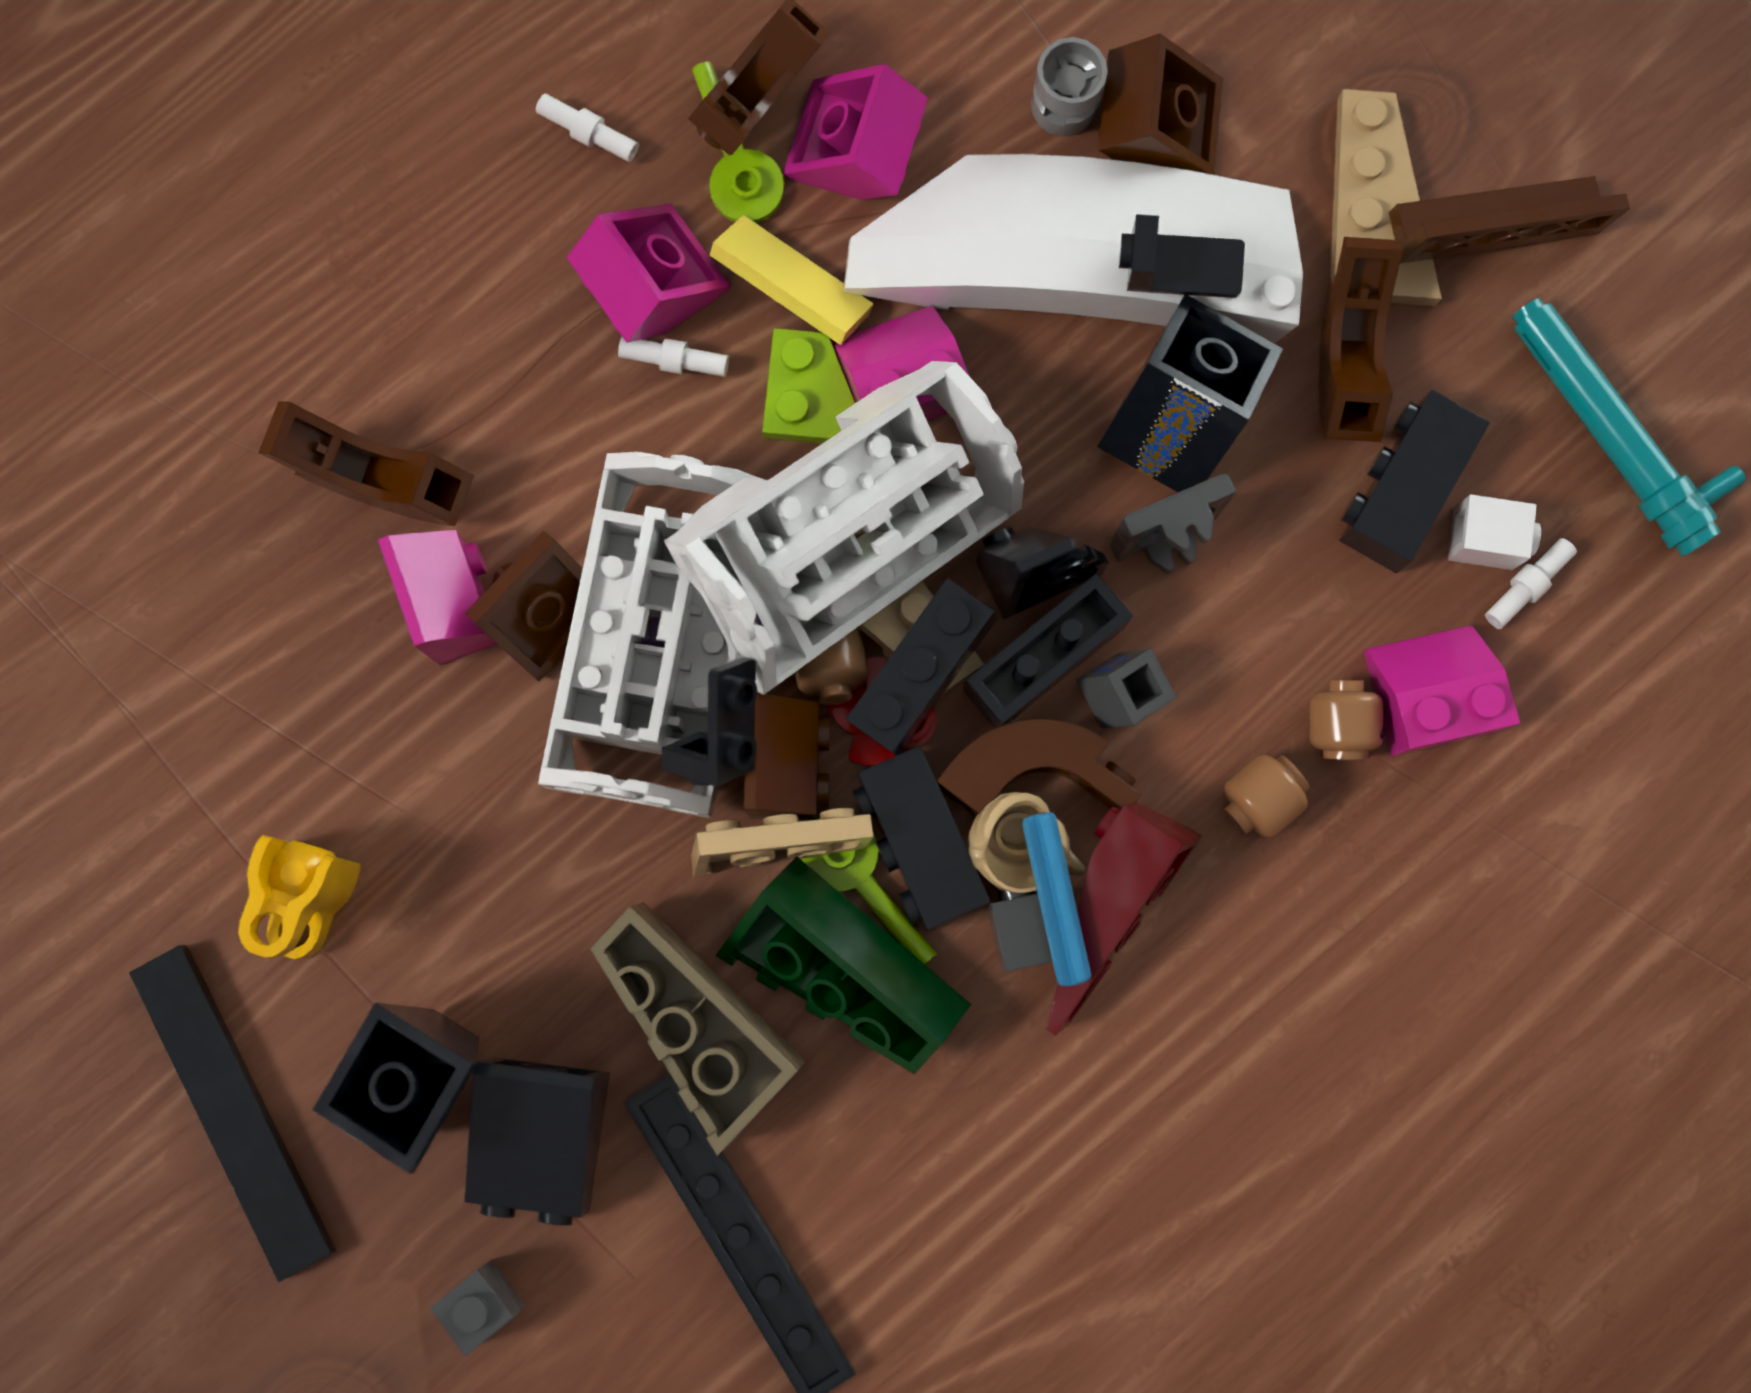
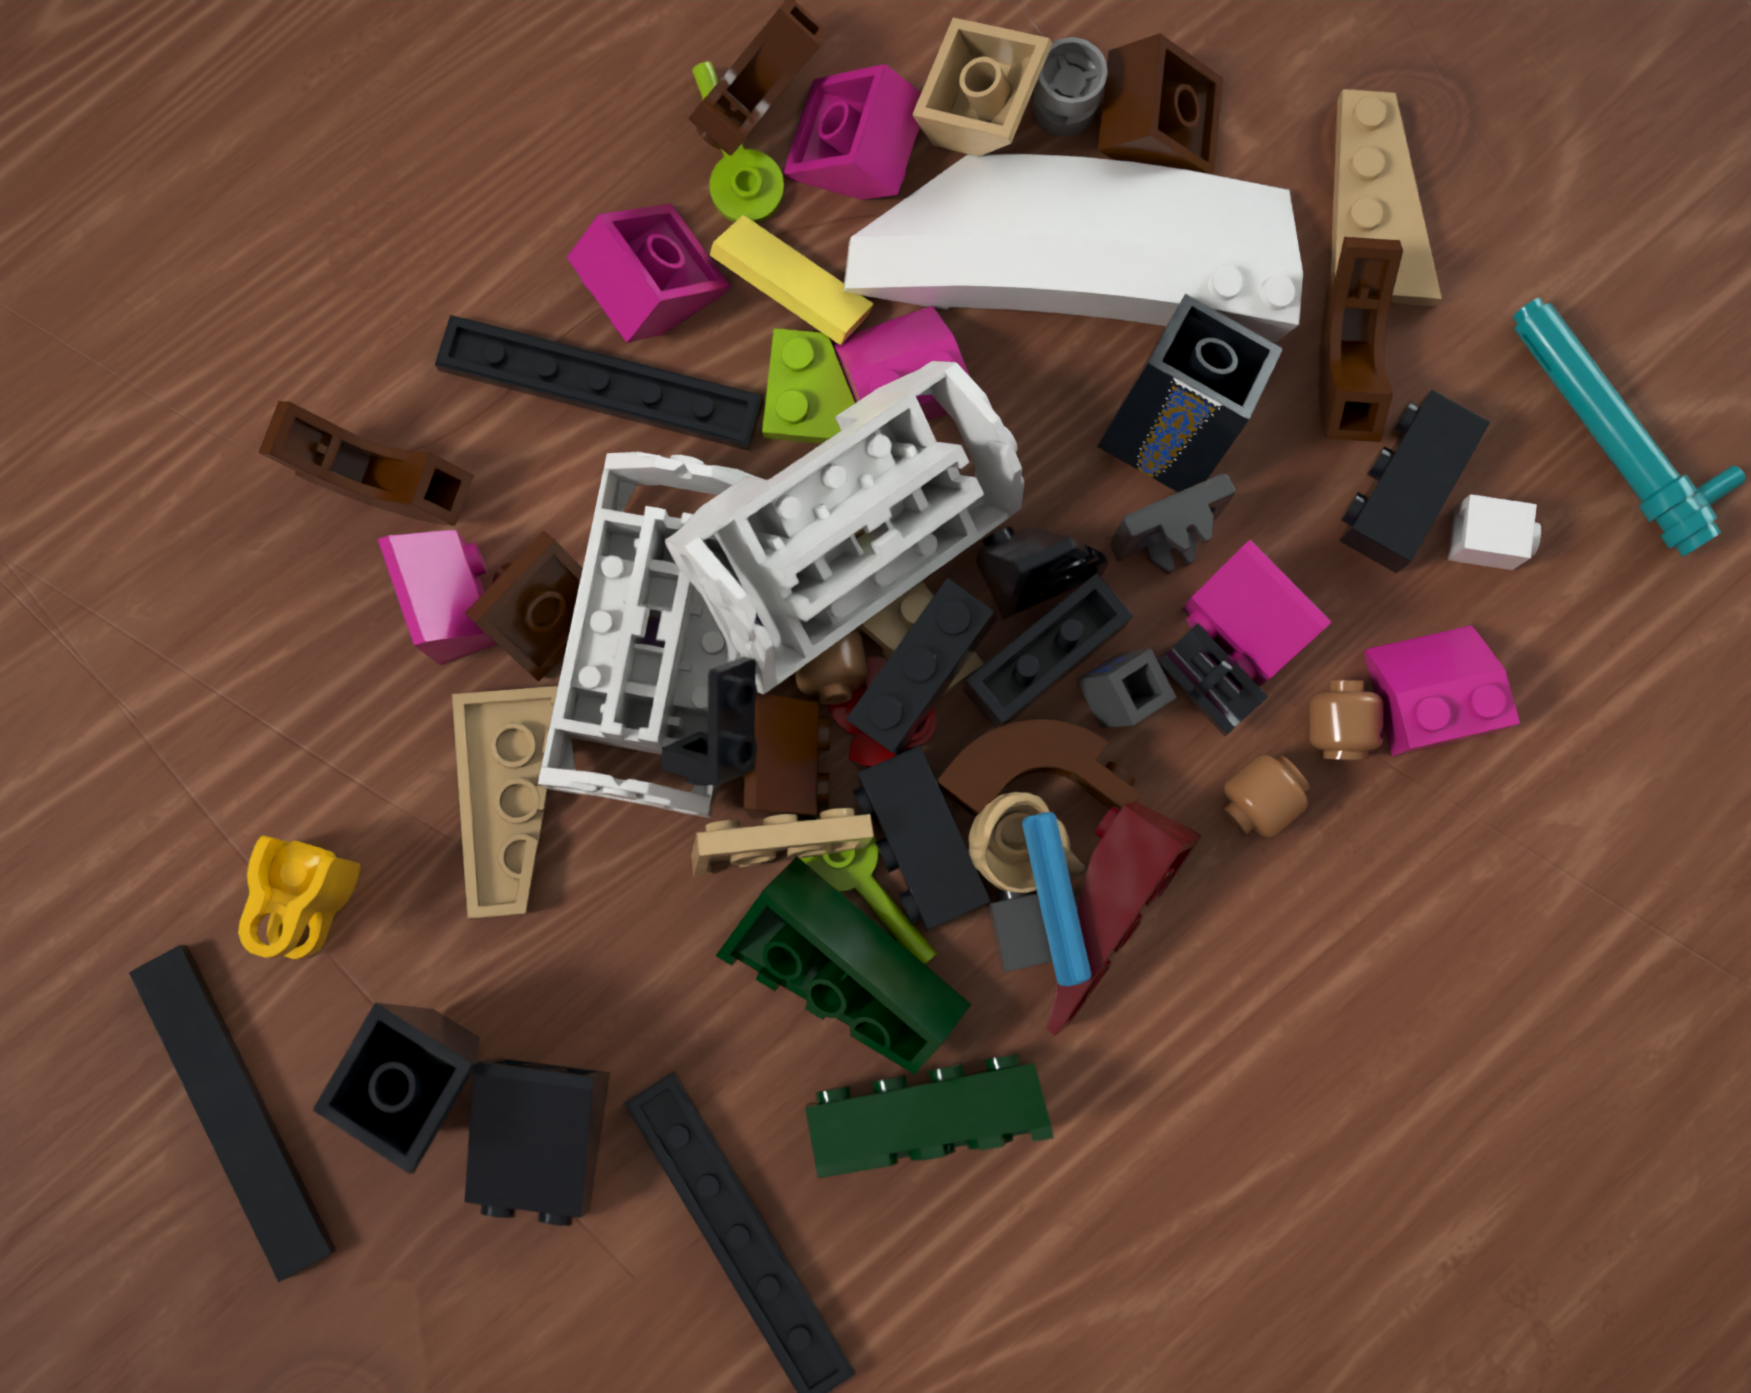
dark grey brick [430,1259,526,1357] -> none
white bar [536,93,639,162] -> none
dark tan wedge [590,902,806,1156] -> none
white bar [618,337,729,377] -> none
black bracket [1119,214,1245,298] -> none
reddish brown fence [1389,176,1630,263] -> none
white bar [1485,538,1577,629] -> none
none -> black tile [435,315,763,451]
none -> tan wing [452,686,558,920]
none -> dark green wedge [805,1053,1054,1178]
none -> tan slope [912,17,1052,157]
none -> black hips [1158,623,1268,736]
none -> dark pink slope [1182,540,1331,687]

